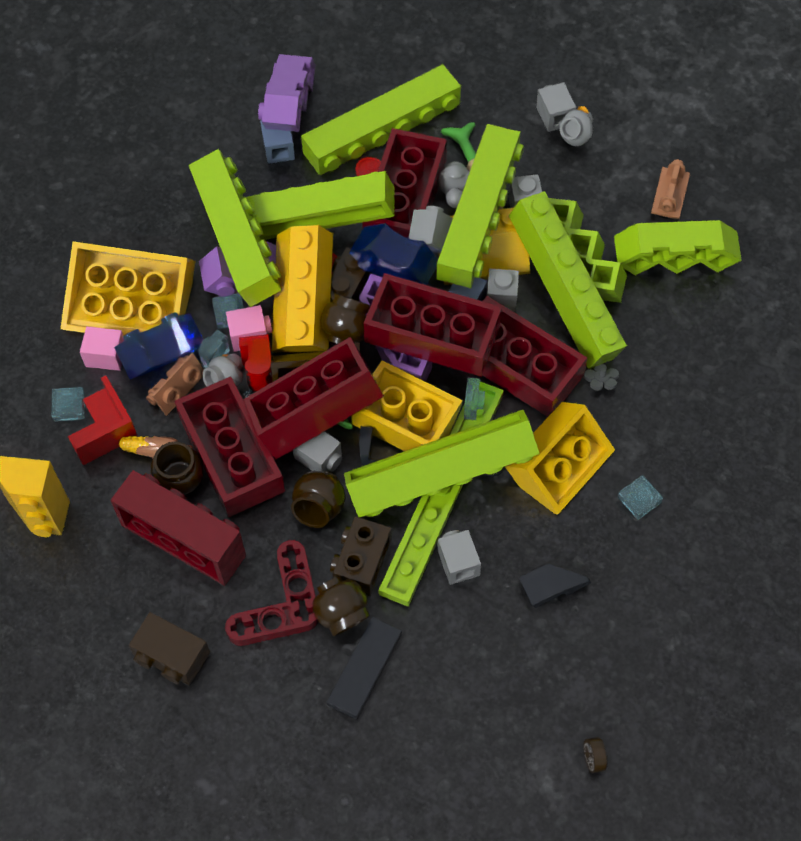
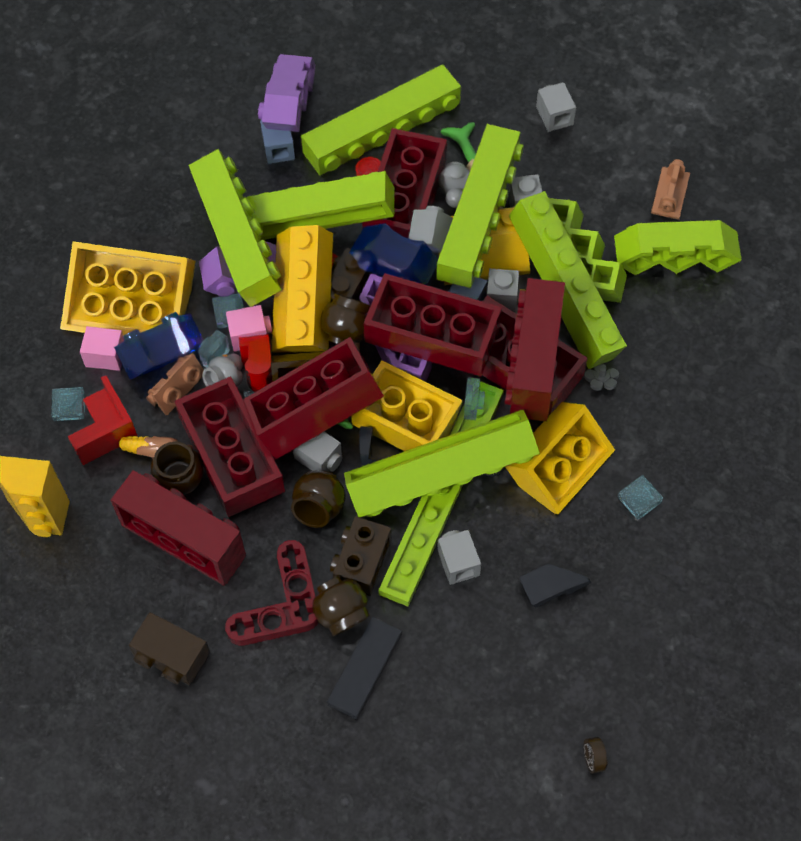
light grey animal [560,106,593,146] -> none
none -> dark red brick [505,278,565,422]

